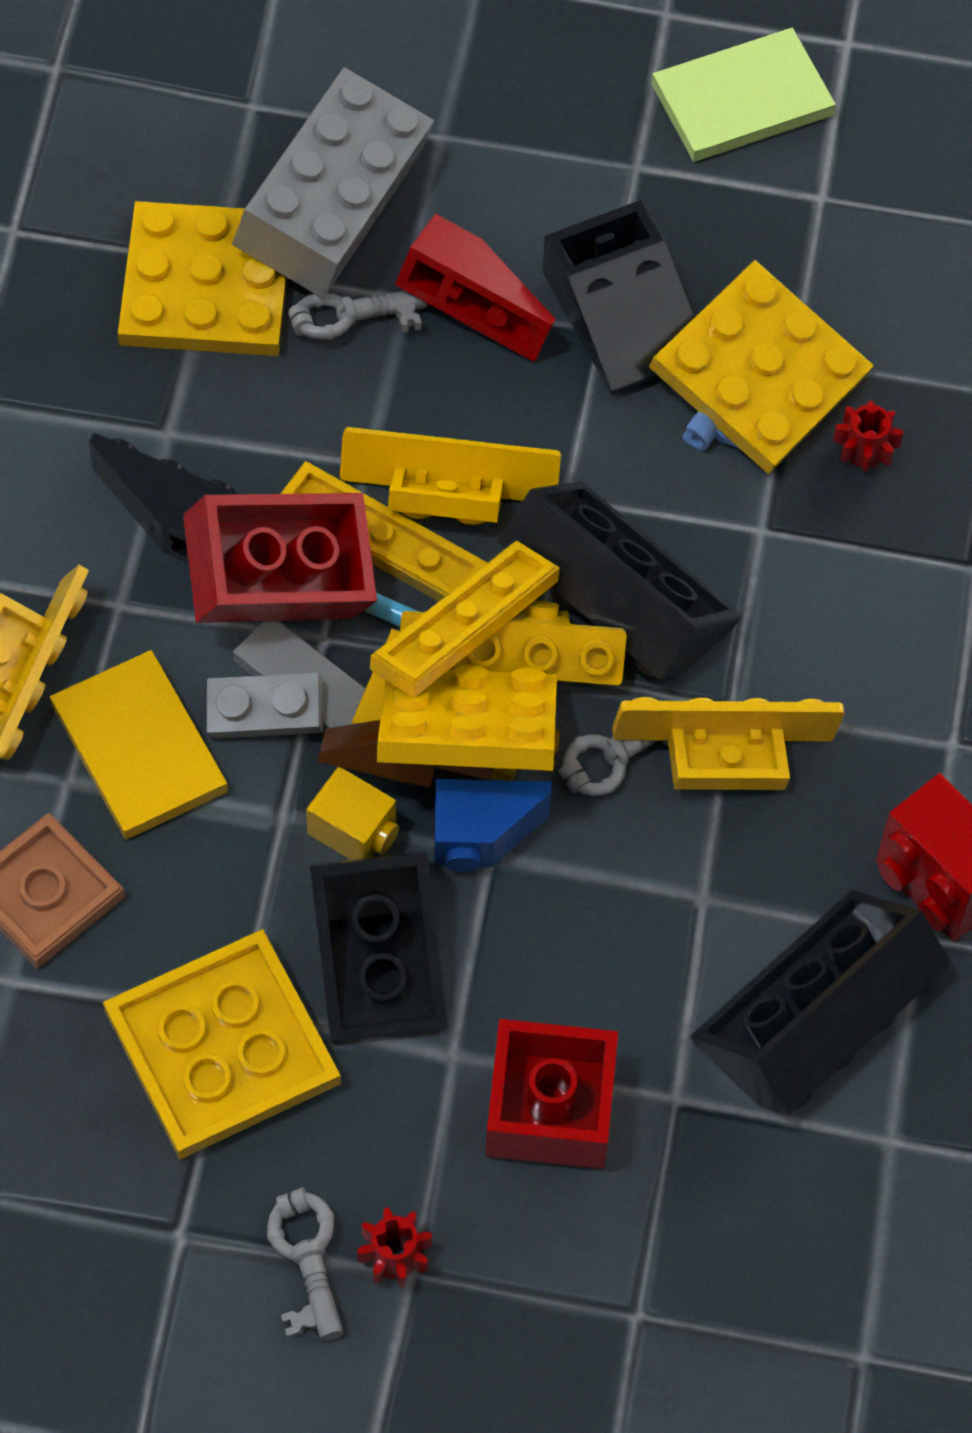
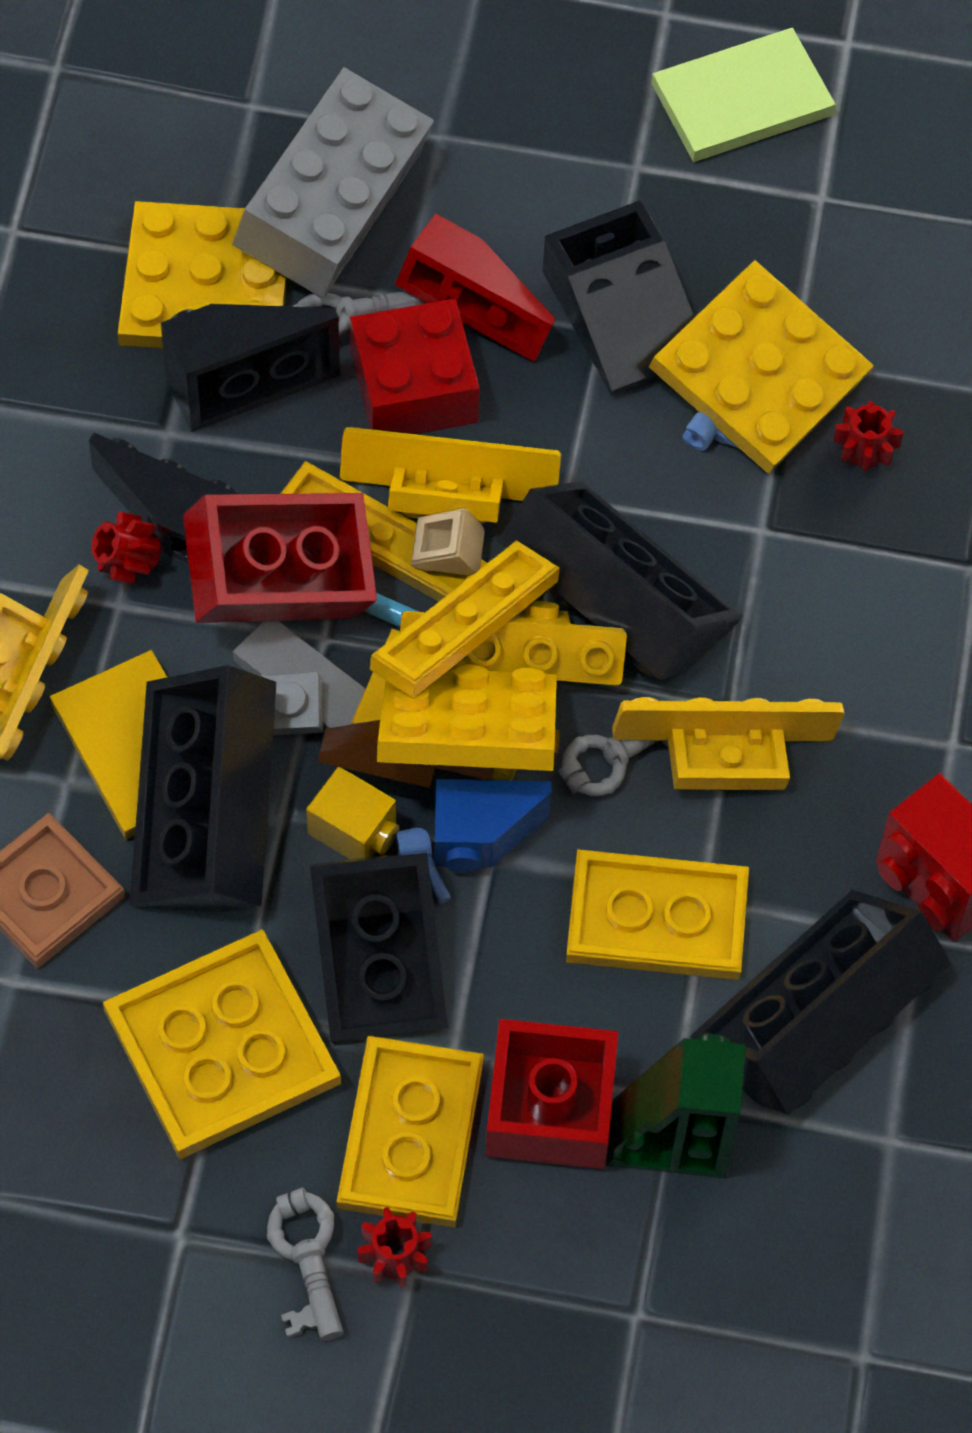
none -> red gear [91,511,161,584]
none -> black slope [130,665,277,912]
none -> black slope [161,304,340,432]
none -> yellow tile [336,1036,484,1228]
none -> red brick [350,298,480,434]
none -> medium blue hand [395,828,451,904]
none -> tan slope [411,508,485,575]
none -> yellow tile [566,849,749,980]
none -> dark green wedge [606,1034,746,1179]

